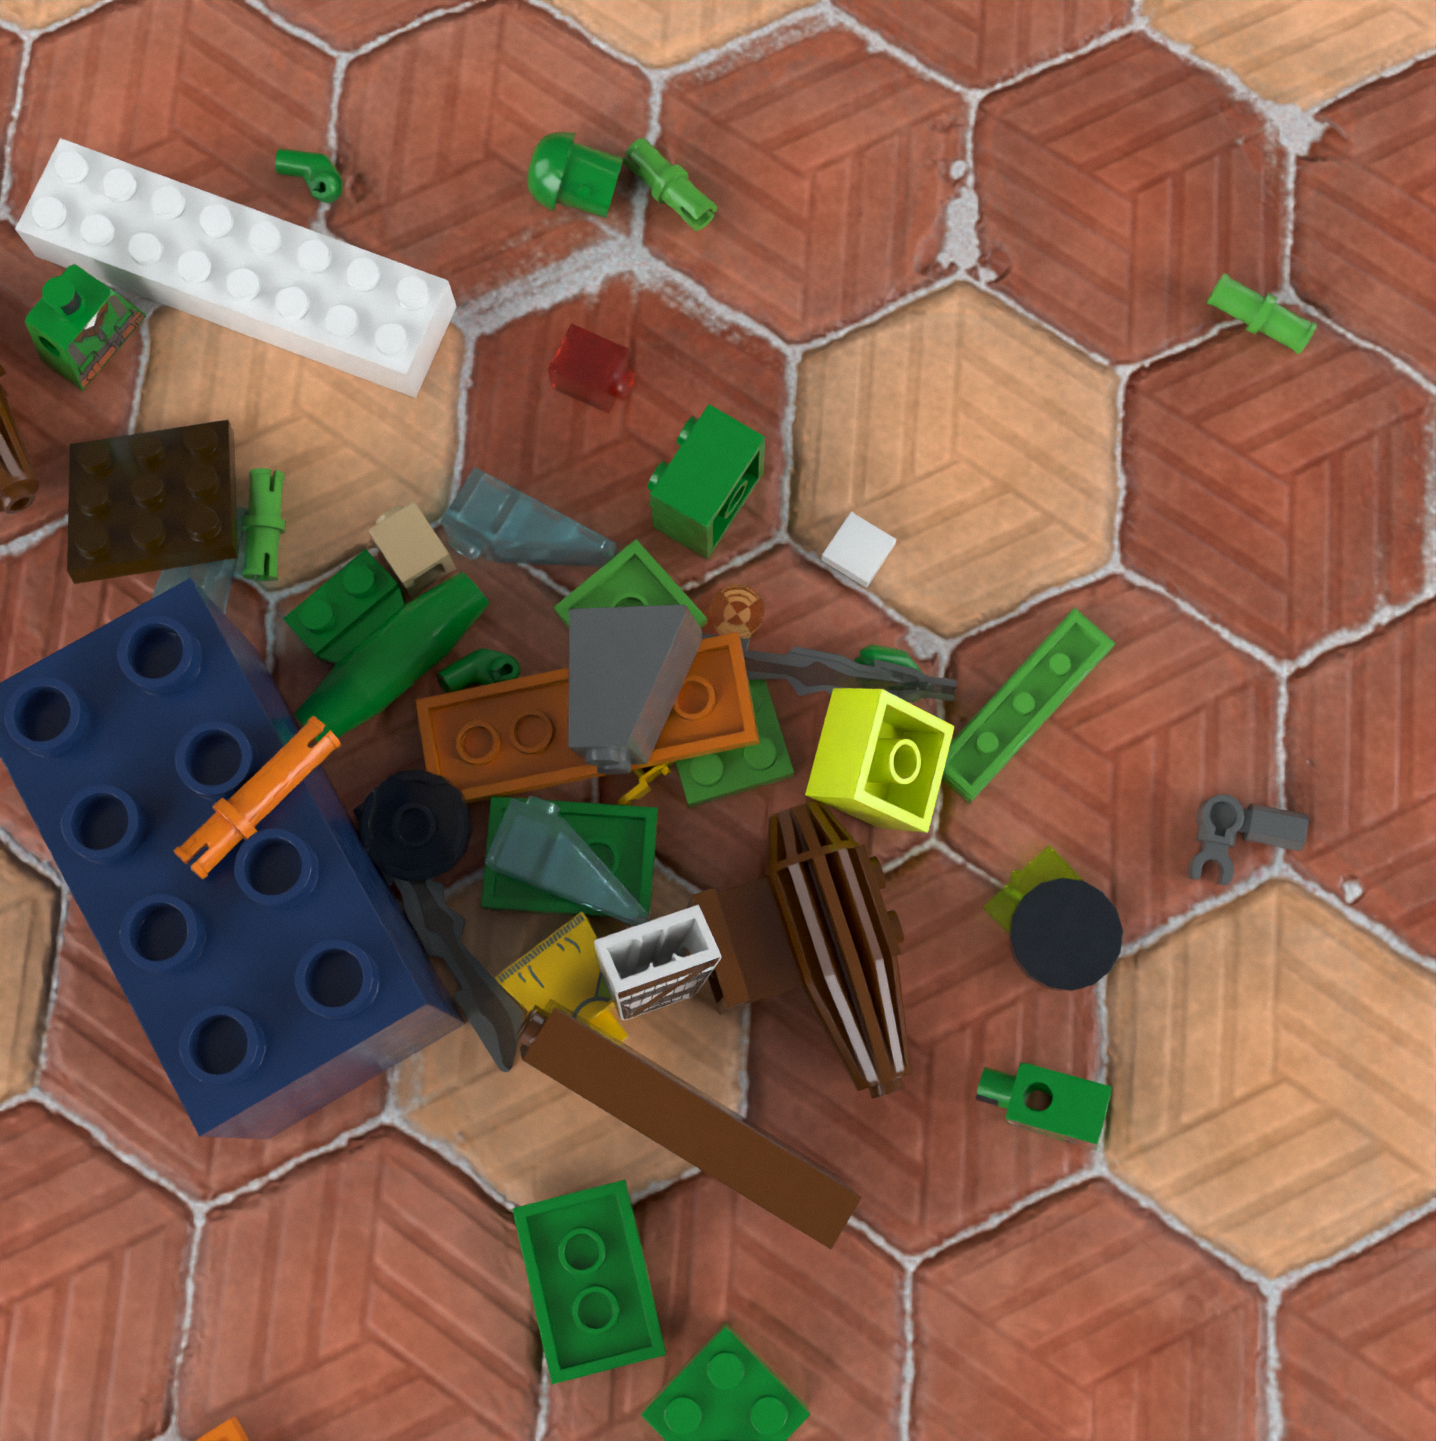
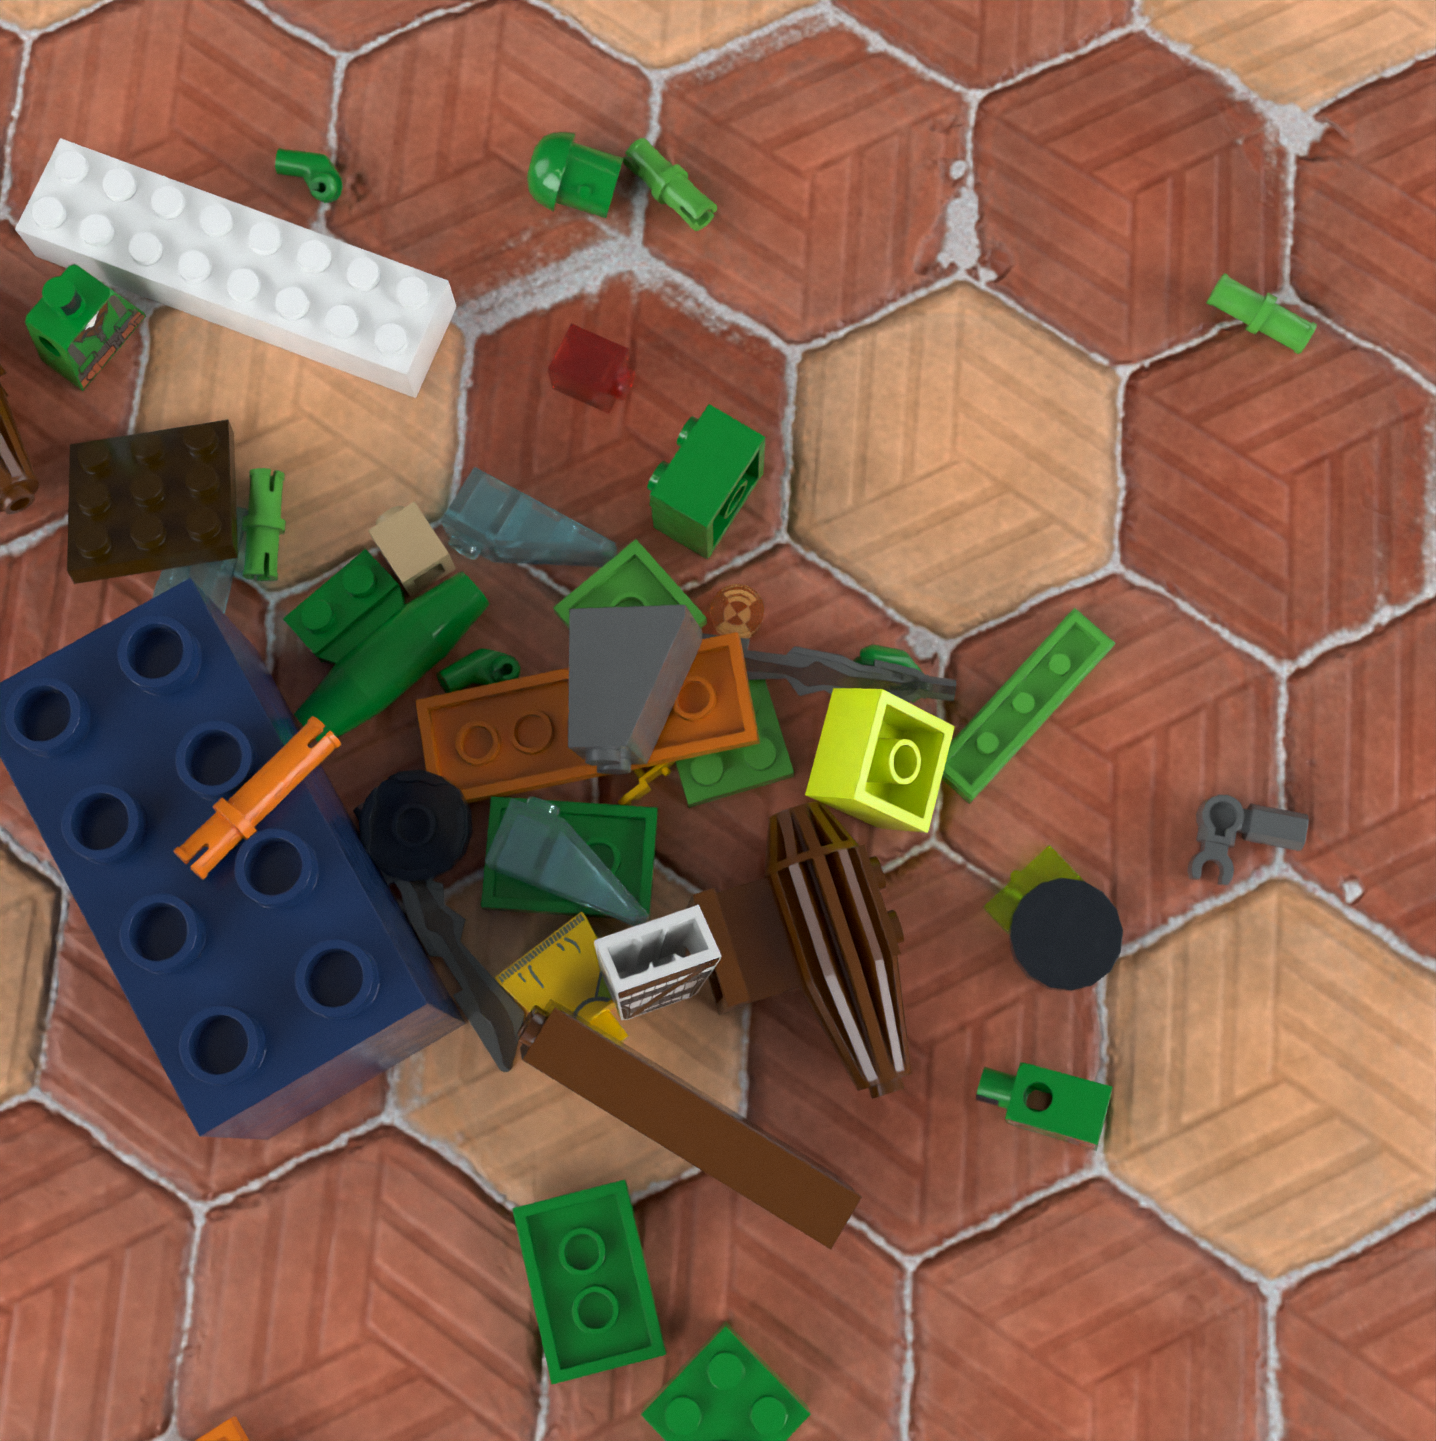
white tile [822,512,897,588] -> none

